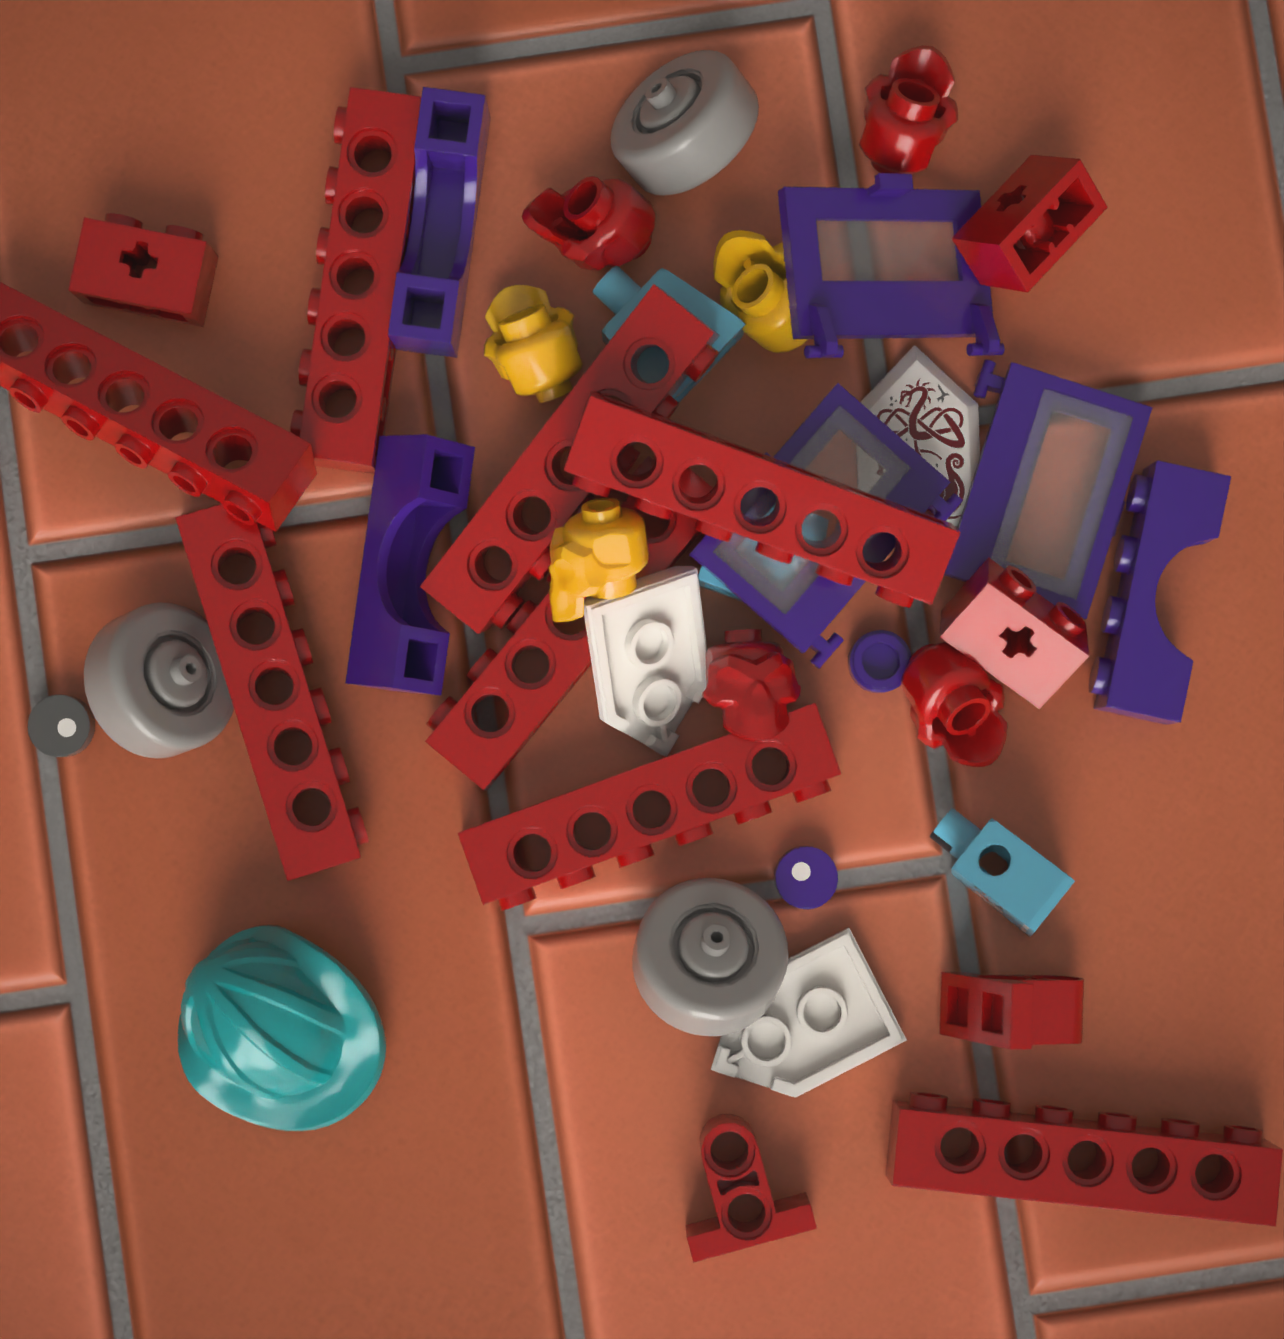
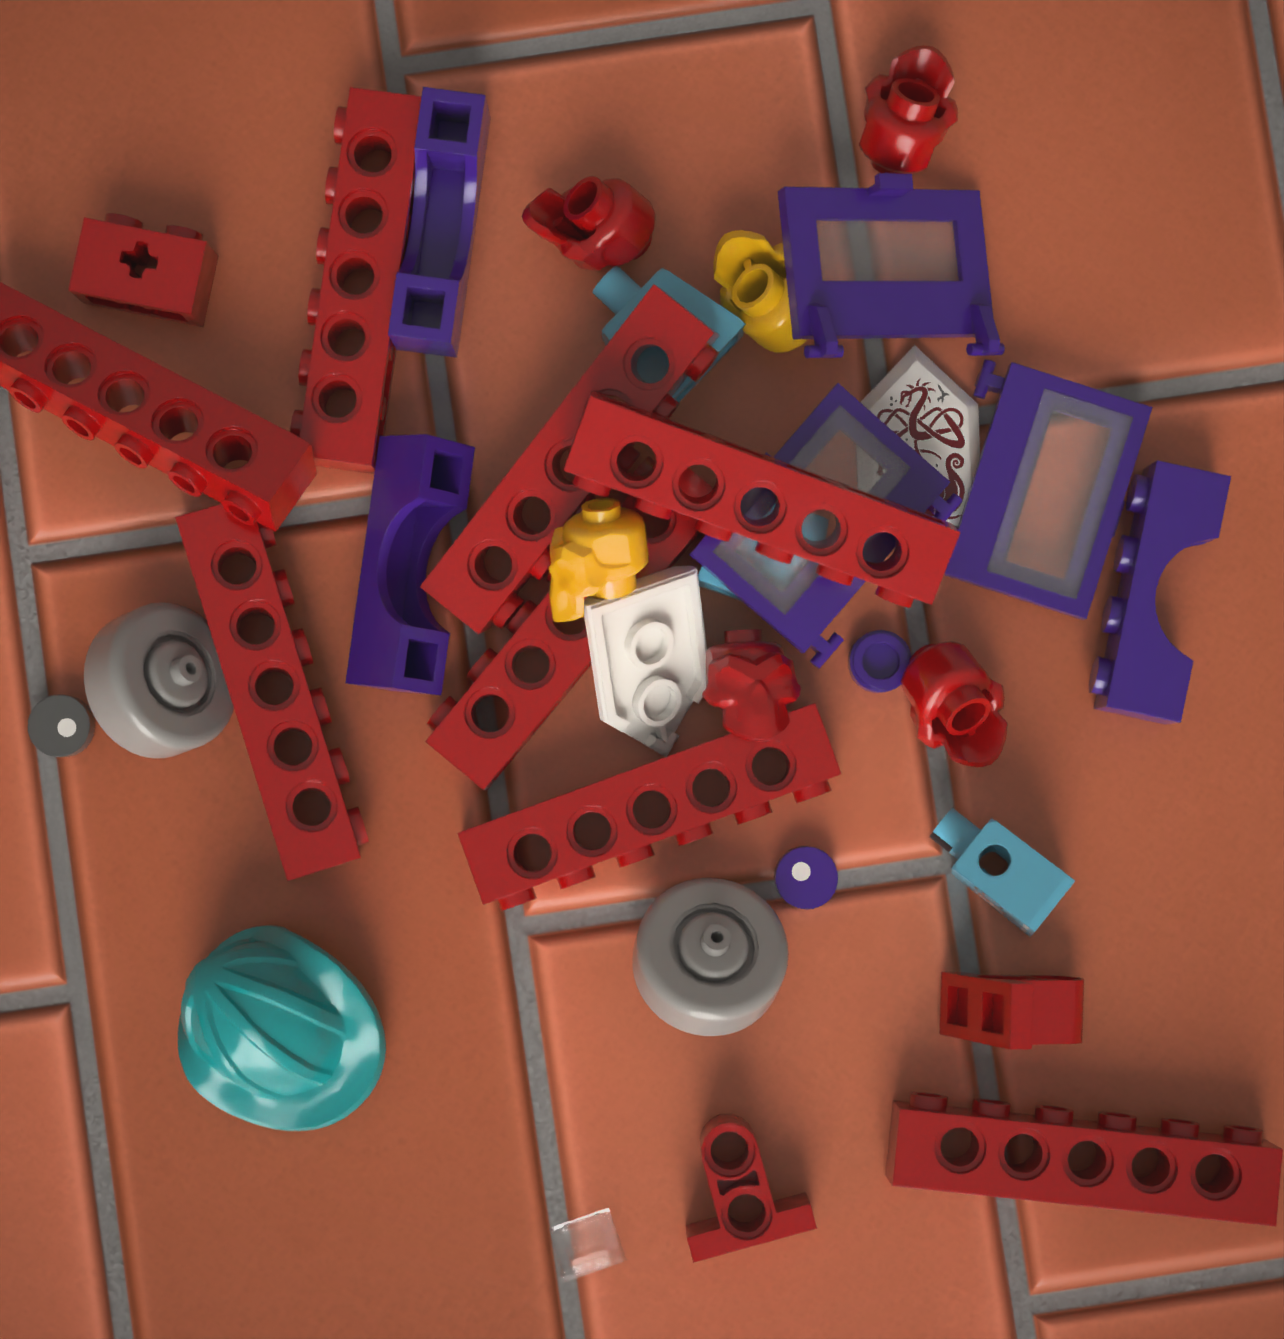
yellow head [484,285,583,403] -> none
light grey wheel [610,50,759,196] -> none
white tile [711,927,907,1098] -> none
brick [940,557,1089,709] -> none
red brick [951,155,1108,293] -> none
none -> clear slope [549,1208,627,1283]

